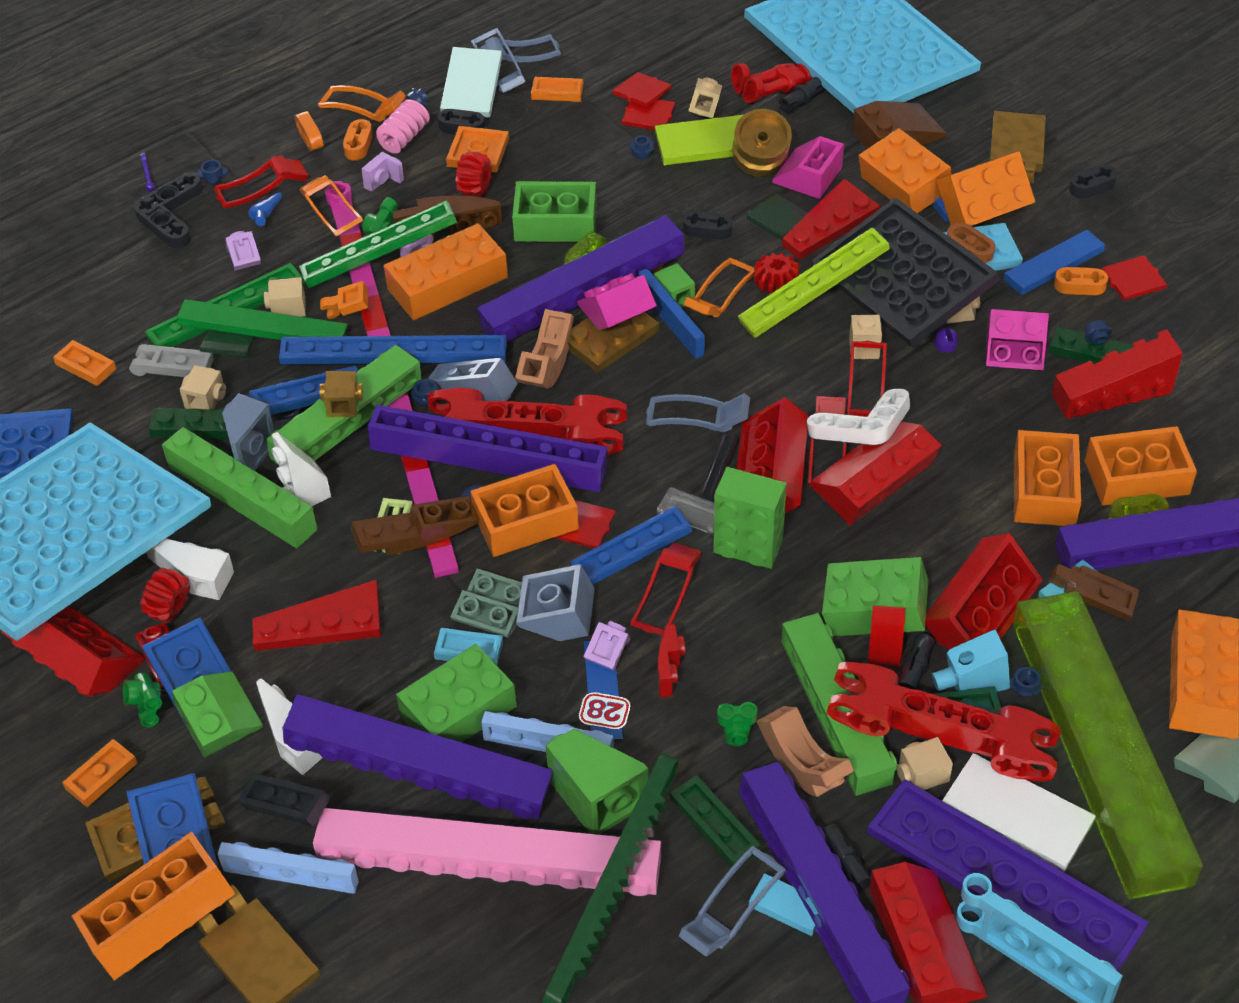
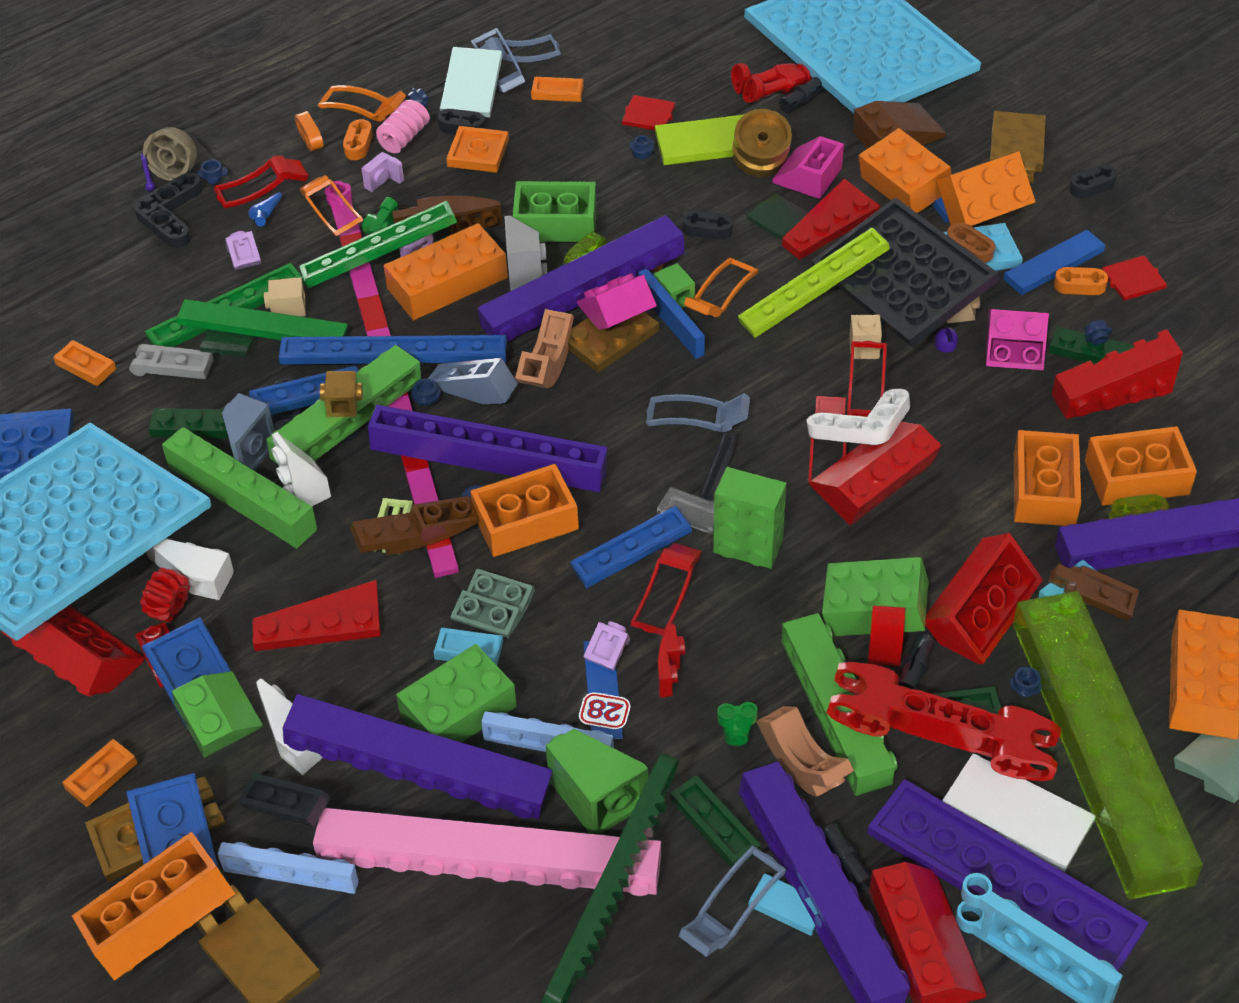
green plate [123,673,162,728] -> none
tan brick [180,365,226,409] -> none
orange plate [320,281,368,319] -> none
red piece [427,388,627,454] -> none
red gear [455,151,492,197] -> none
sand blue slope [516,564,595,641] -> none
red piece [554,500,616,548] -> none
red piece [613,72,671,107] -> none
tan brick [689,78,722,118] -> none
red slope [737,397,809,513] -> none
red gear [754,252,800,294] -> none
tan brick [897,737,953,790] -> none
medium azure torso [932,630,1010,692] -> none
none -> dark tan cylinder [143,127,197,181]
none -> light grey slope [504,216,547,291]

